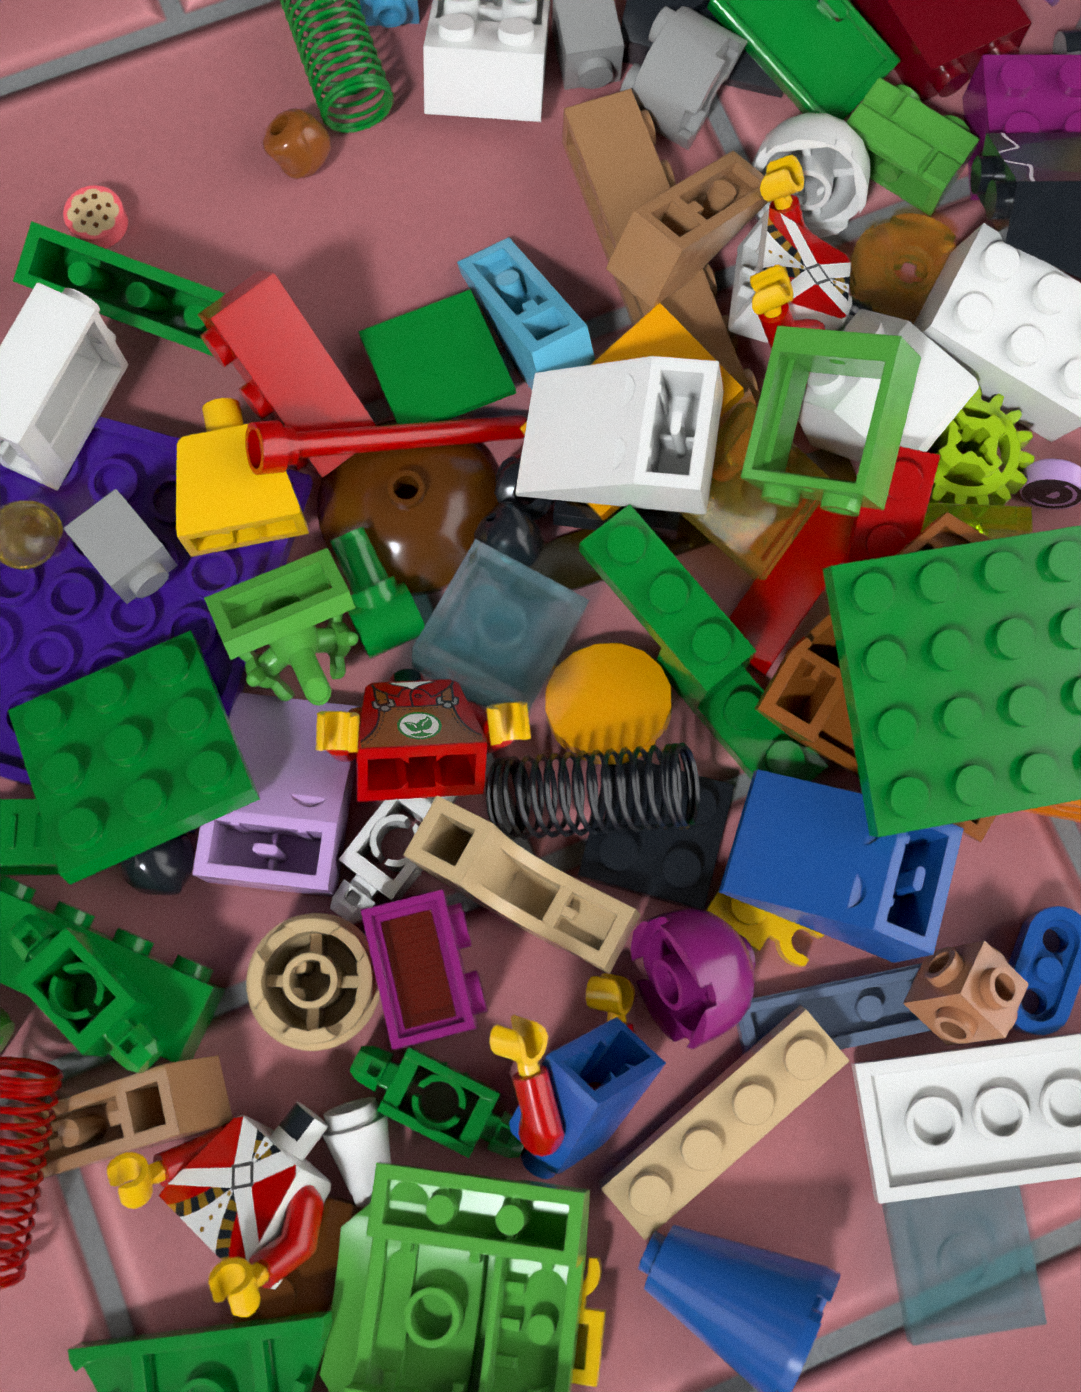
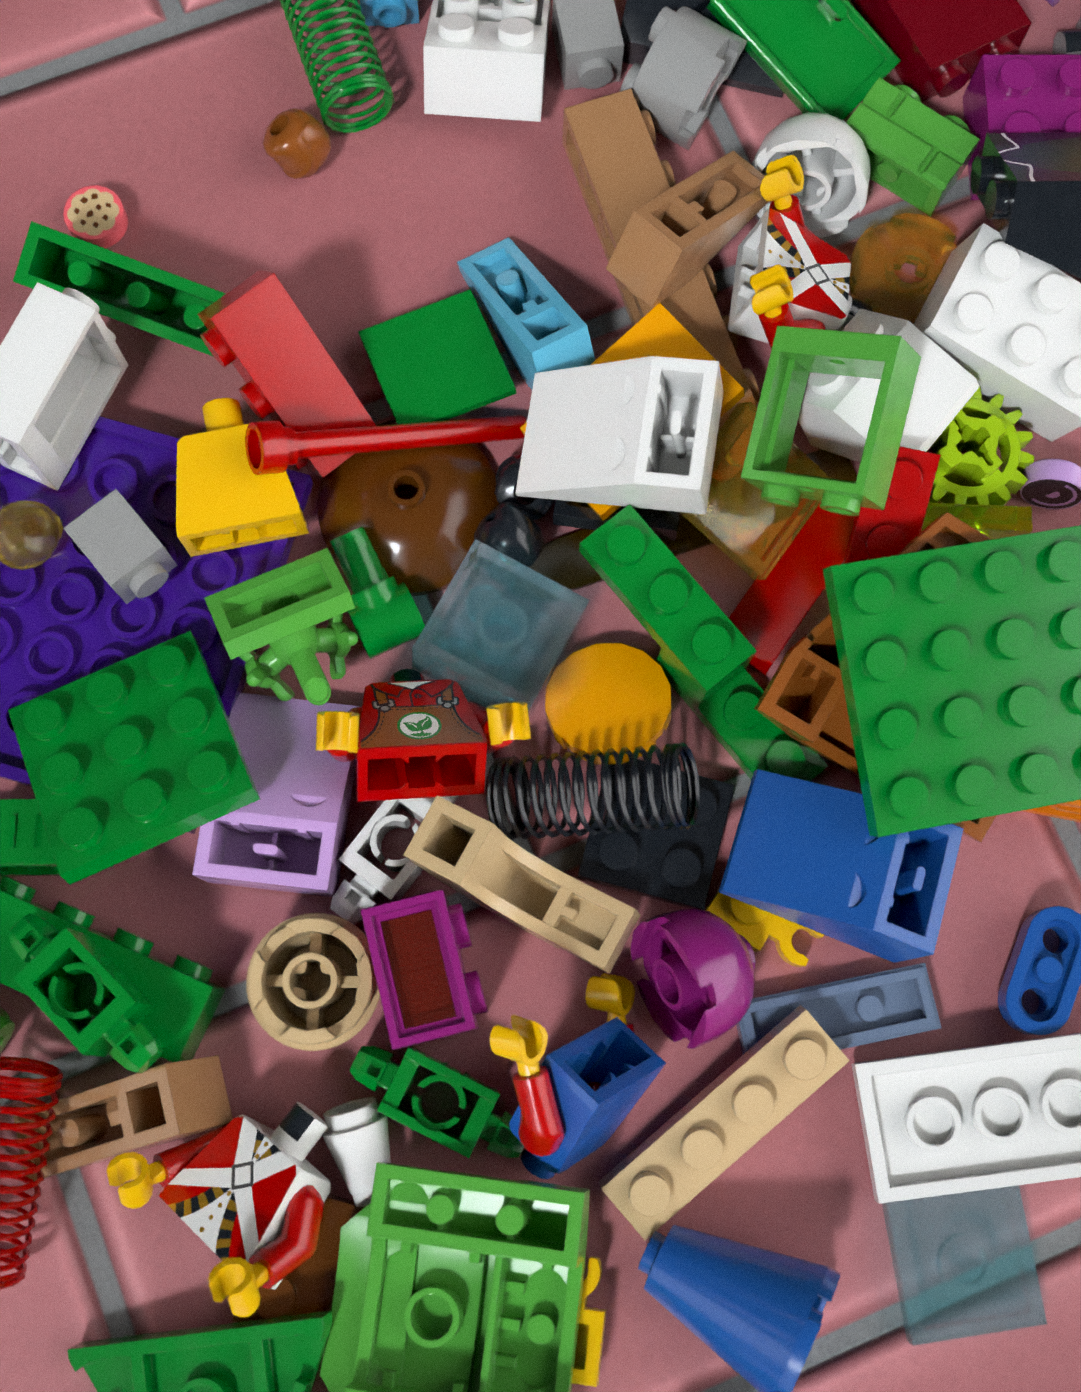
black piece [121,833,195,895] -> none
nougat brick [903,940,1029,1046] -> none

